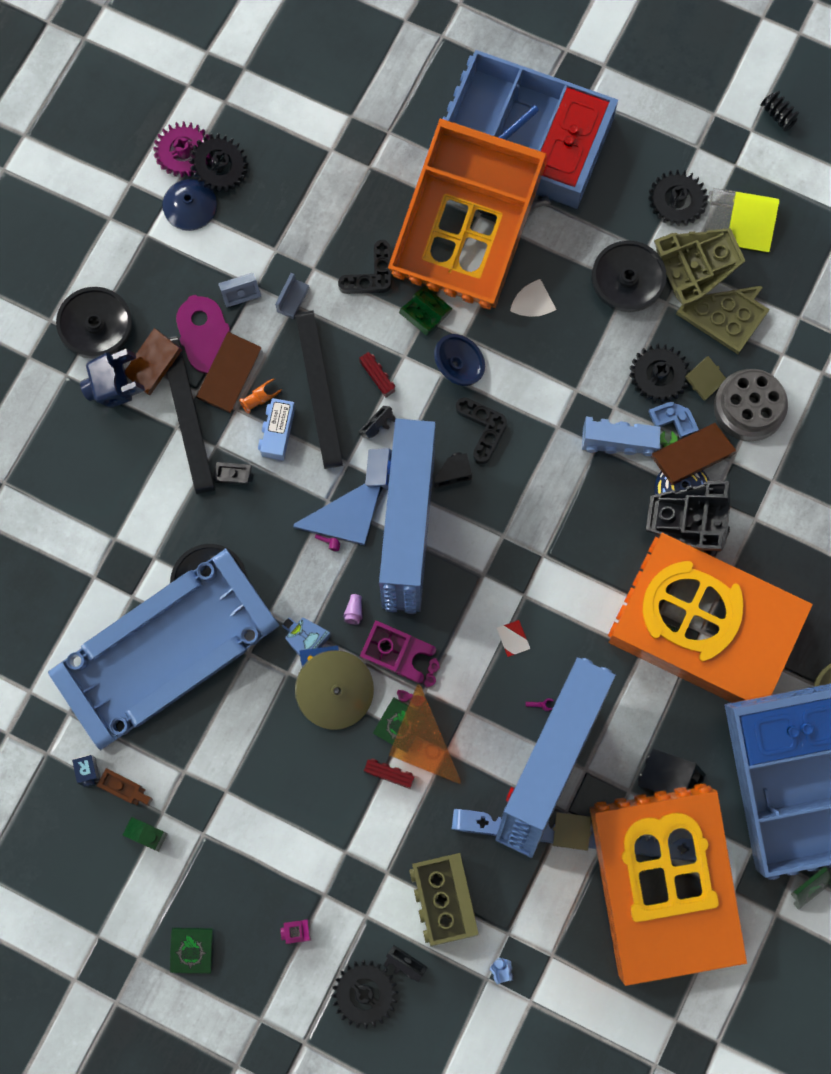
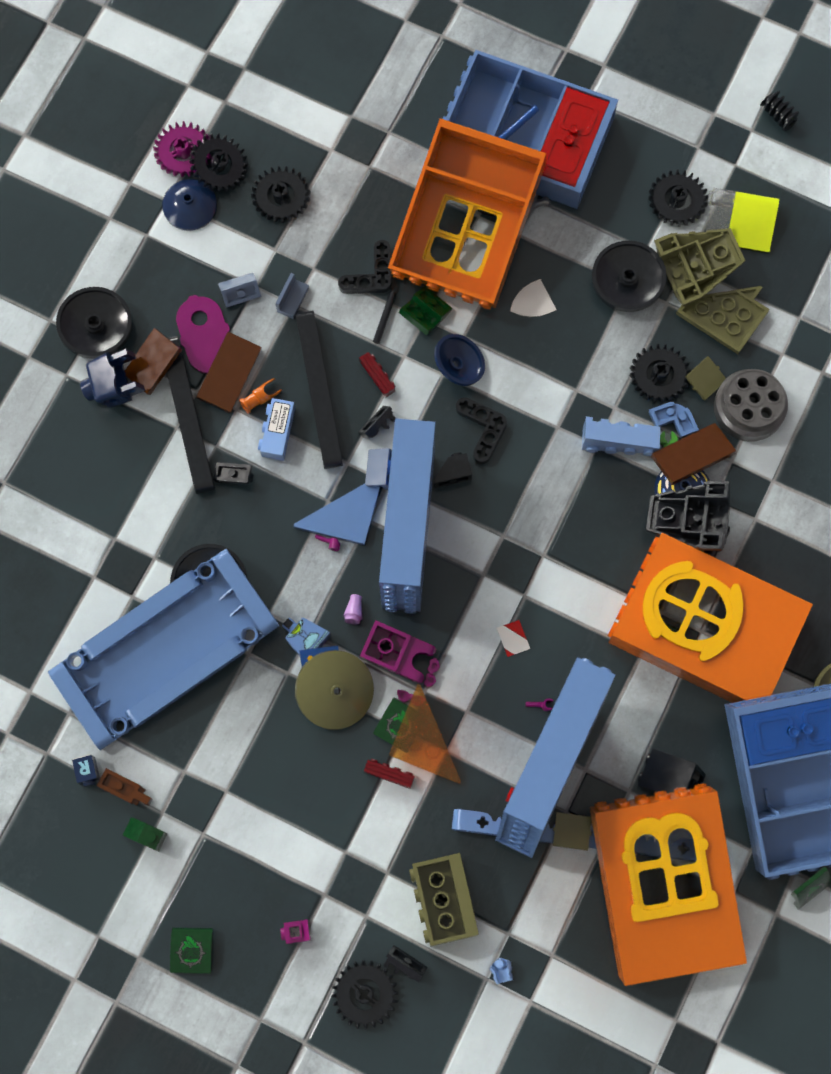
none -> black gear [251,166,311,223]
none -> black bar [373,291,397,344]

